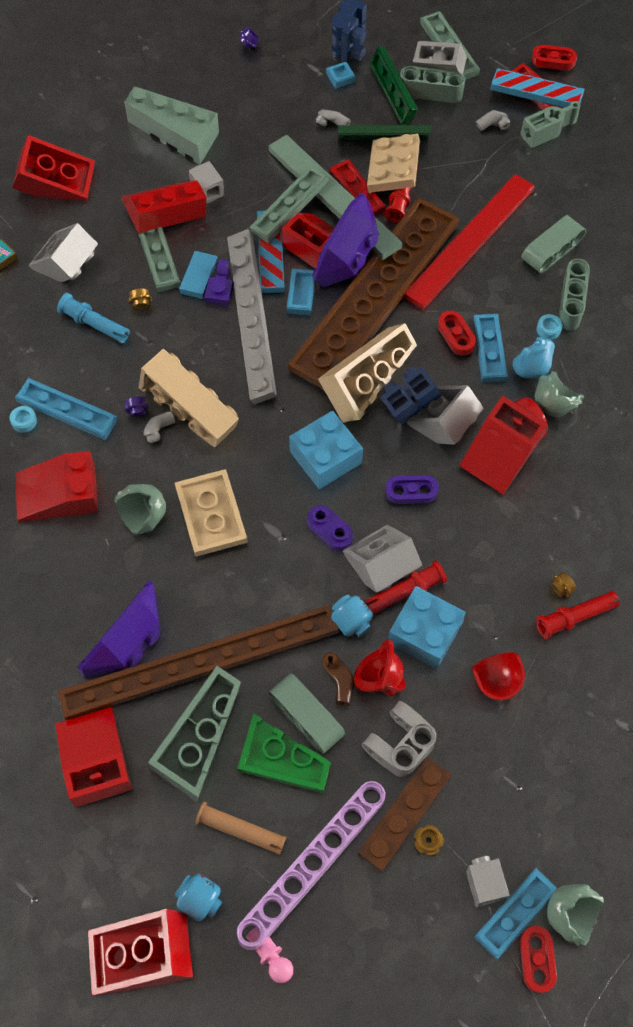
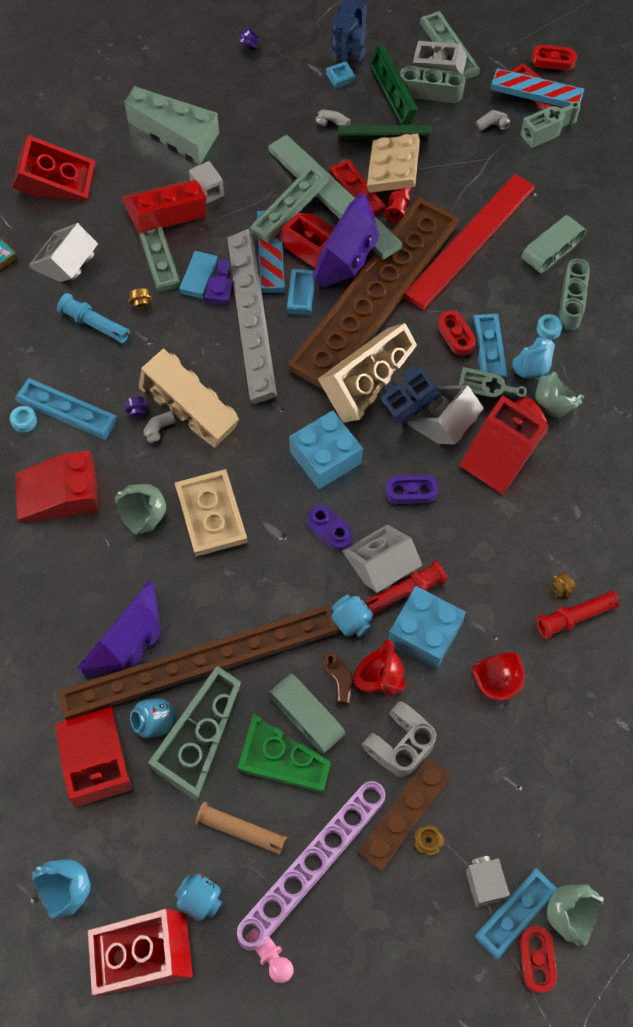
none -> dark azure hair [32,859,91,919]
none -> dark azure head [130,698,176,738]
none -> sand green piece [459,367,527,397]

